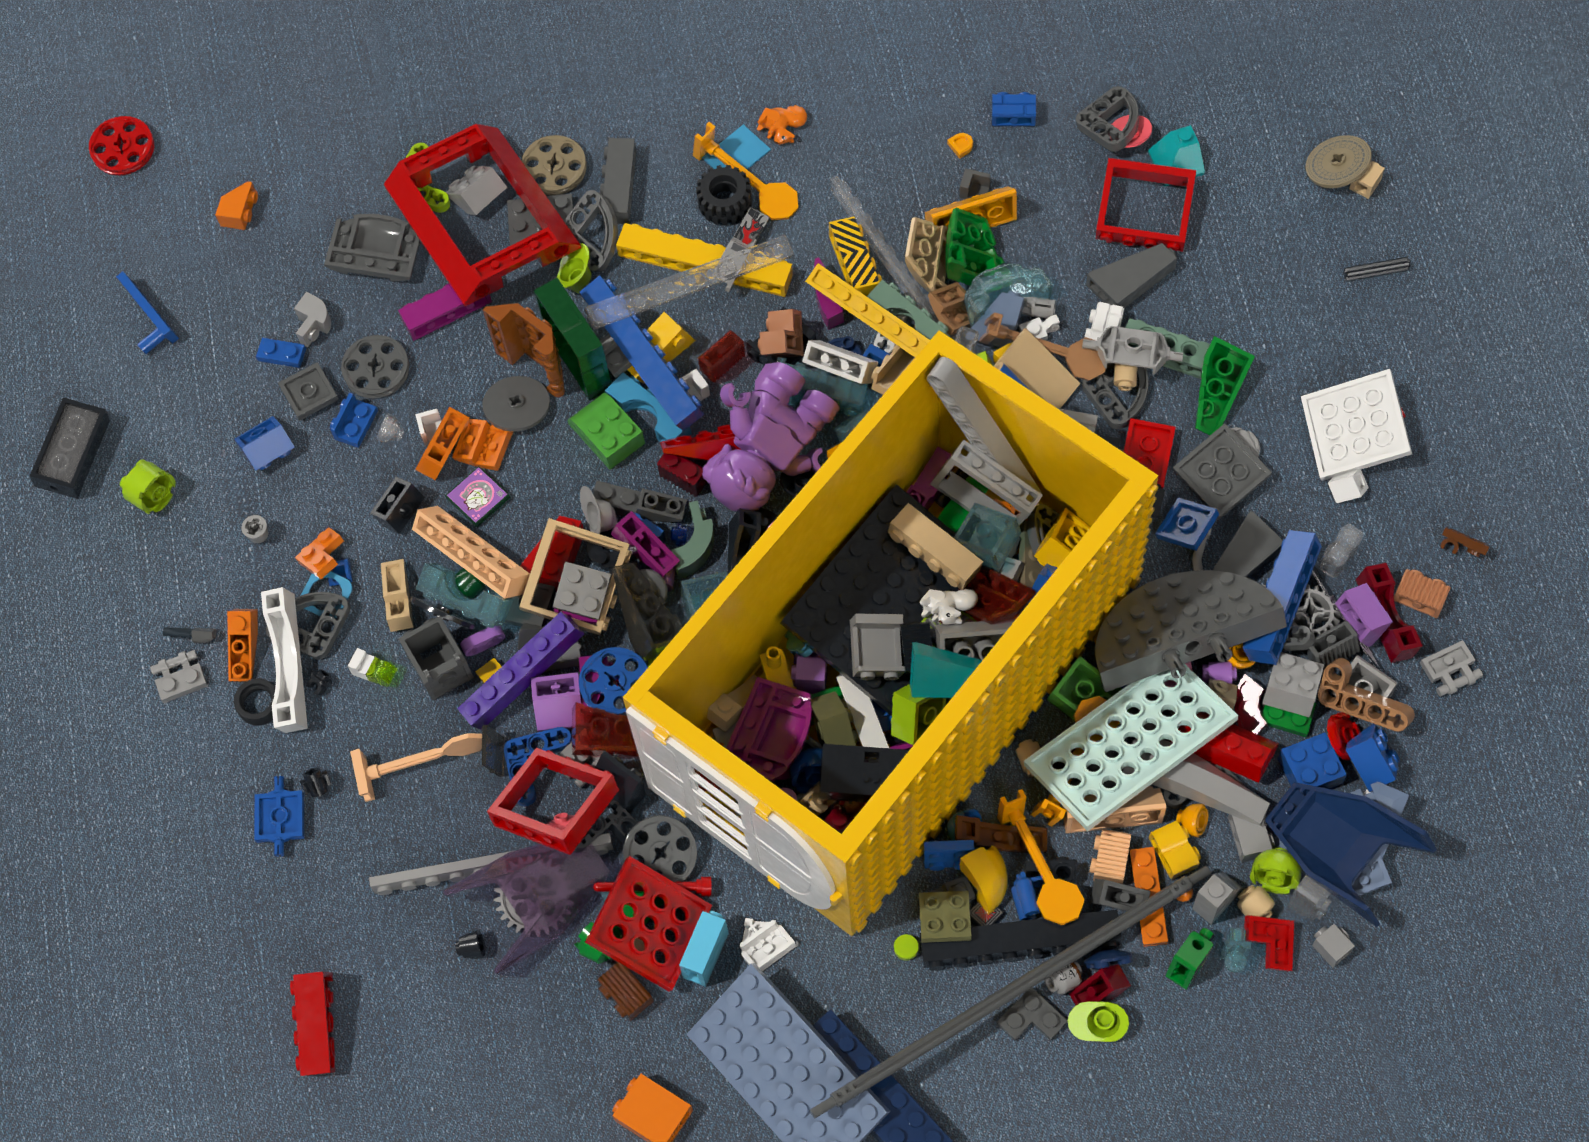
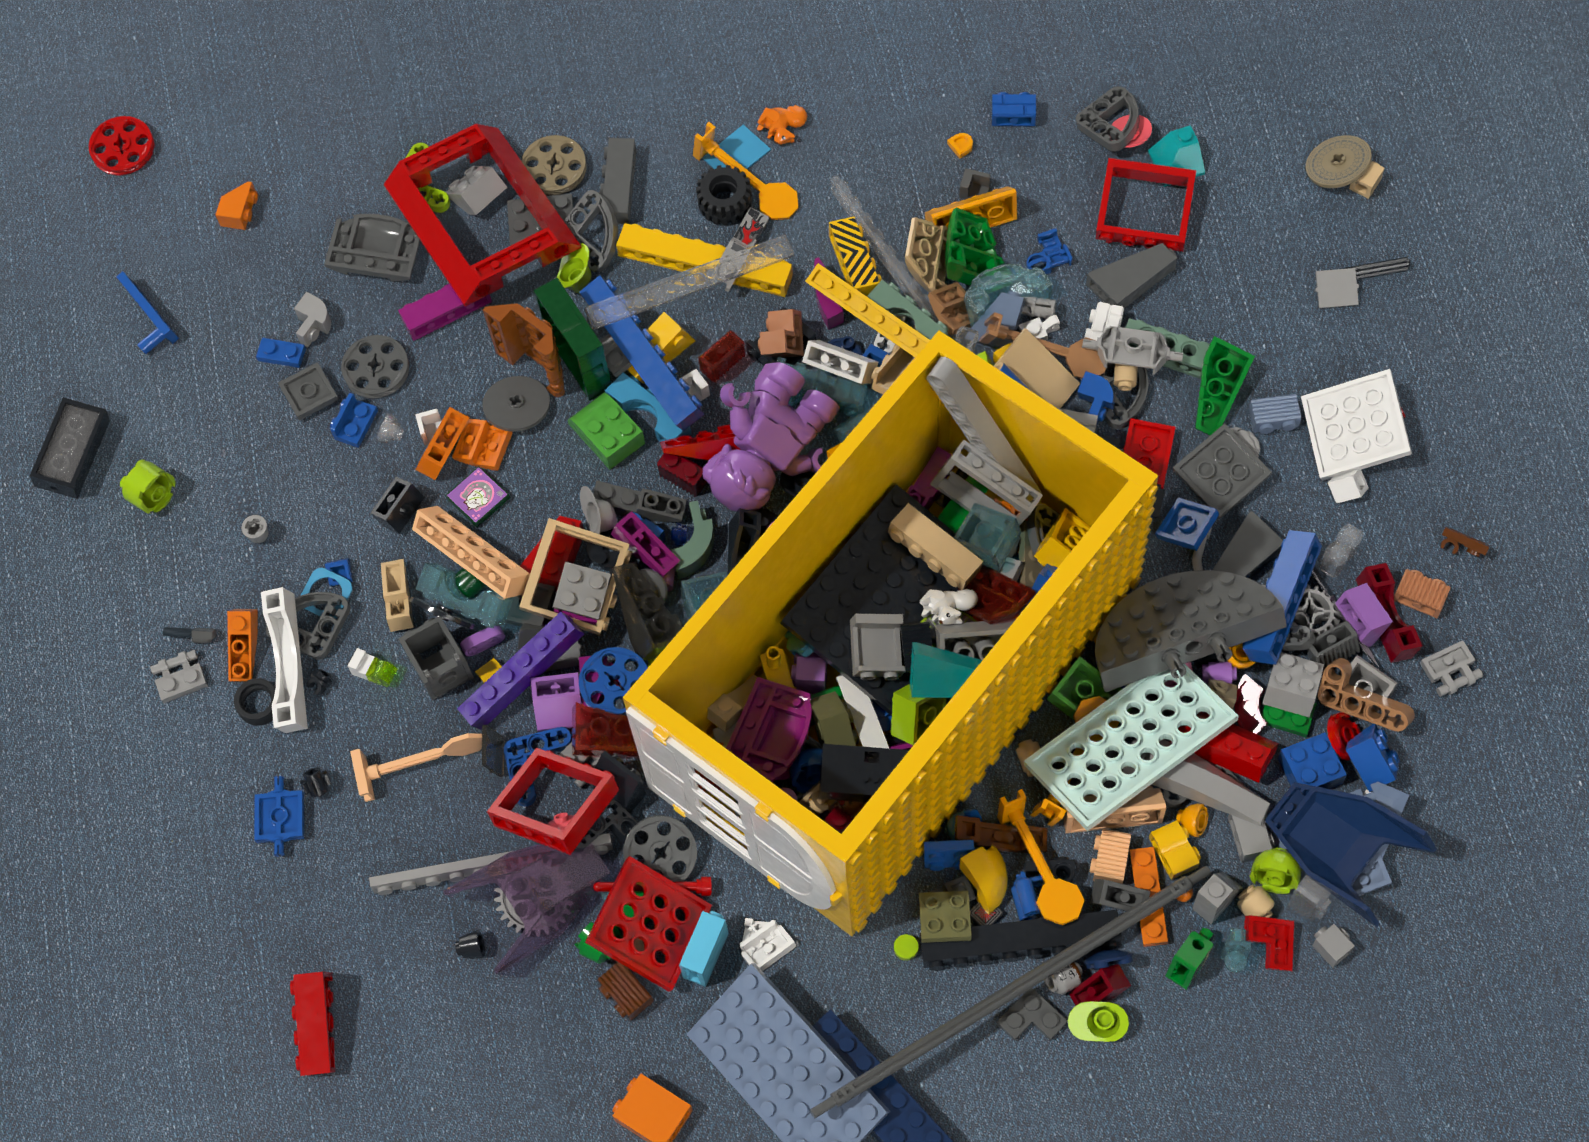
slope [234,416,294,471] -> none
orange plate [295,527,344,580] -> none
none -> blue piece [1026,228,1072,278]
none -> blue brick [1078,371,1115,428]
none -> sand blue brick [1248,394,1301,434]
none -> light grey piece [1315,268,1359,308]

